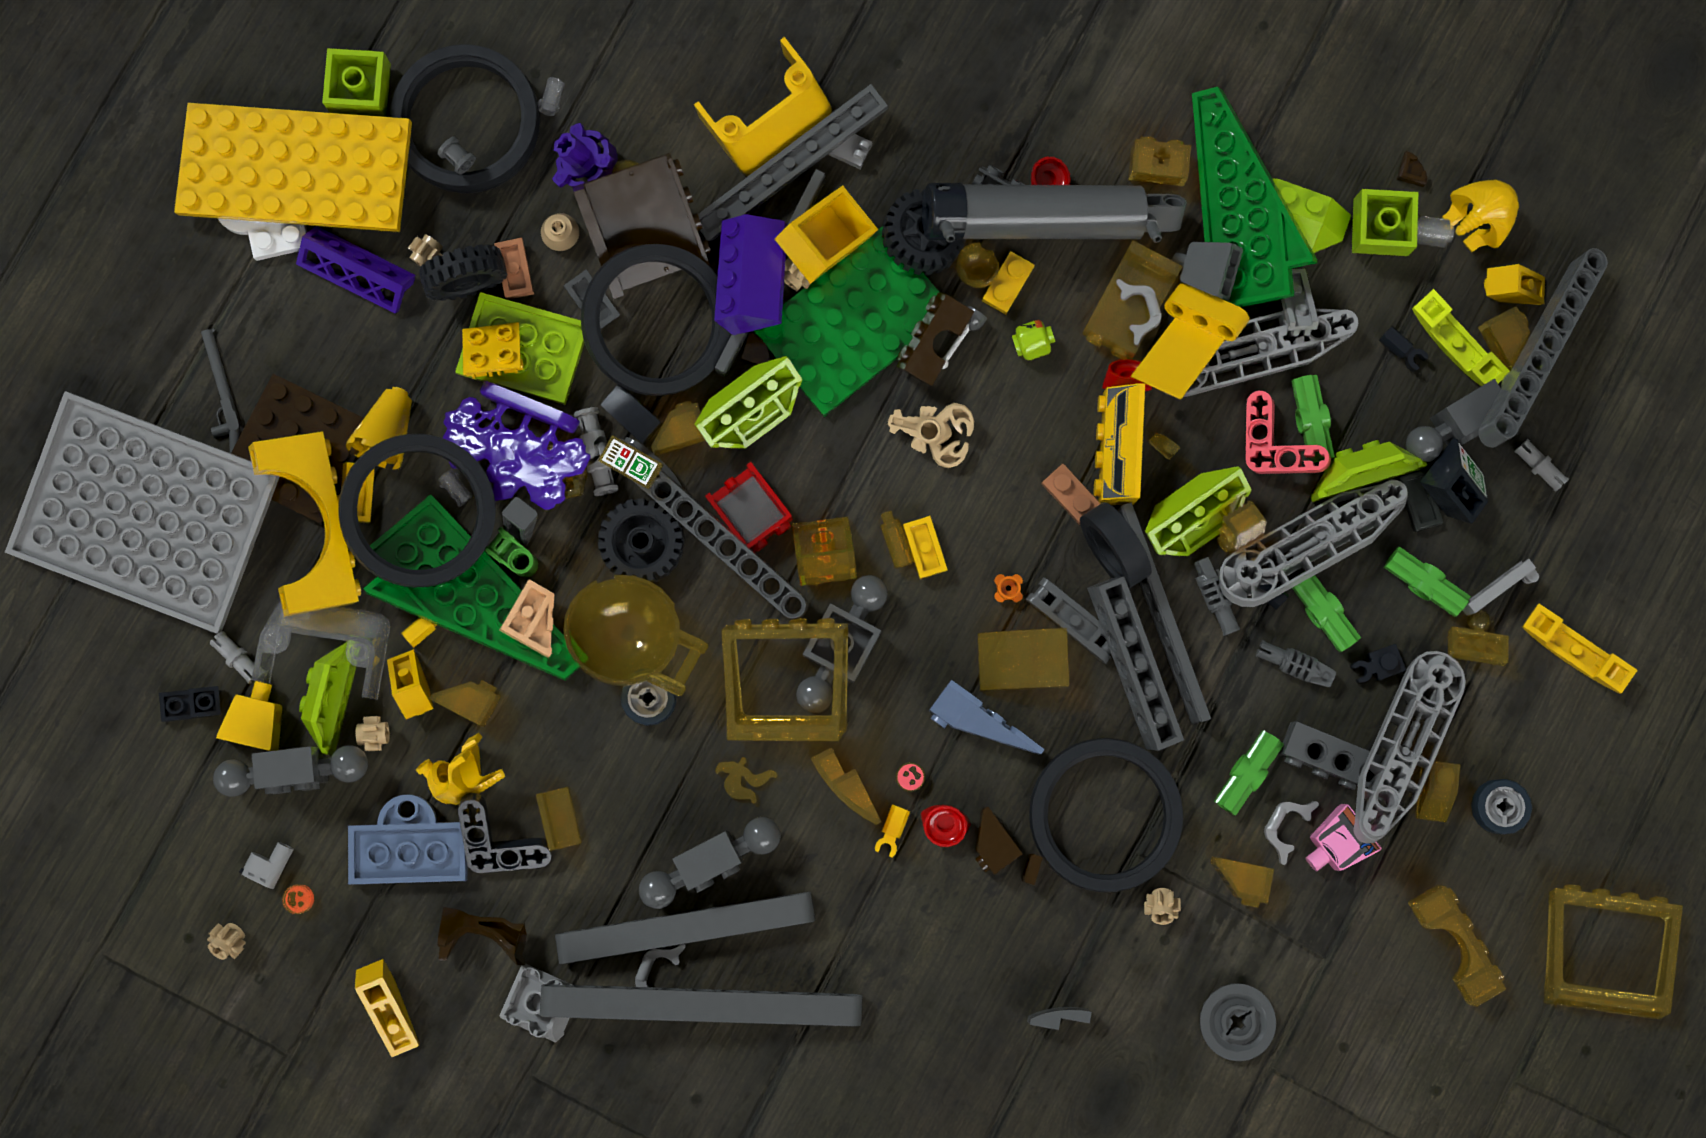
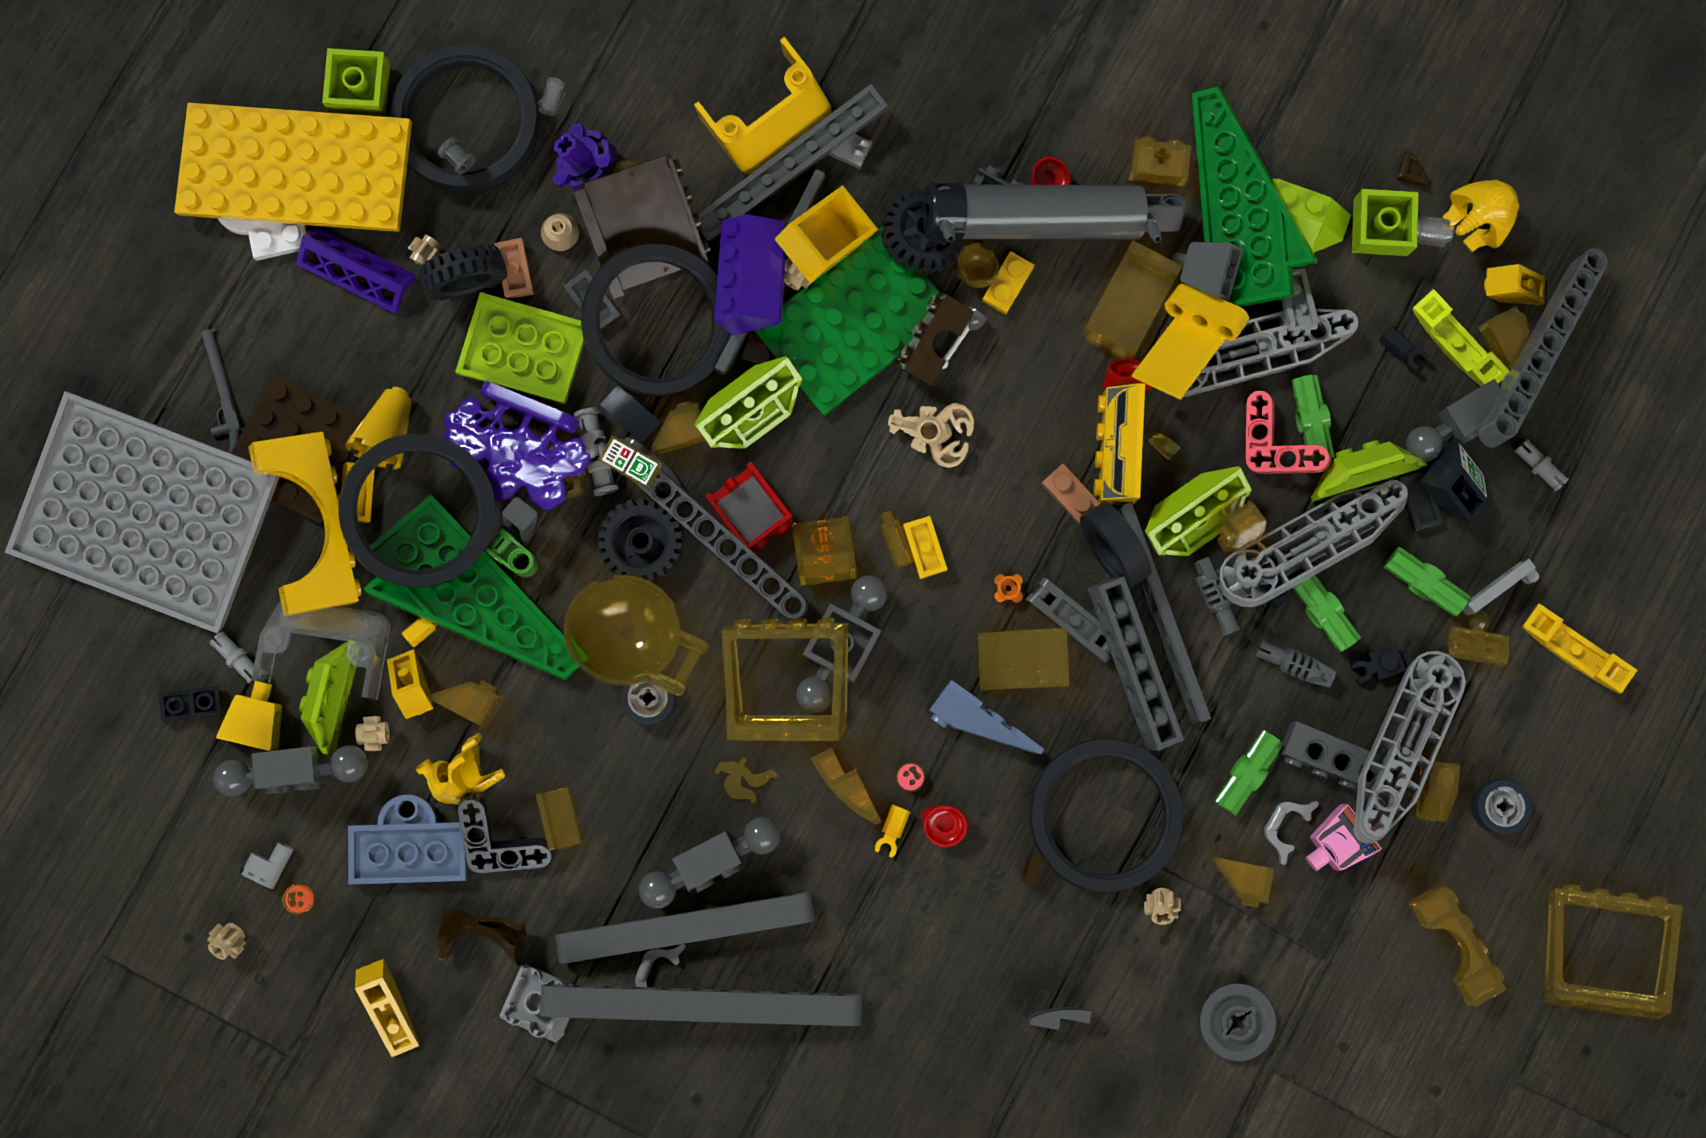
clear pin [438,469,473,507] -> none
yellow hinge [462,322,524,379] -> none
light nougat wing [499,579,554,658] -> none
dark brown slope [975,806,1022,875] -> none
lime head [1012,320,1055,360] -> none
light grey helmet [1116,279,1161,347] -> none

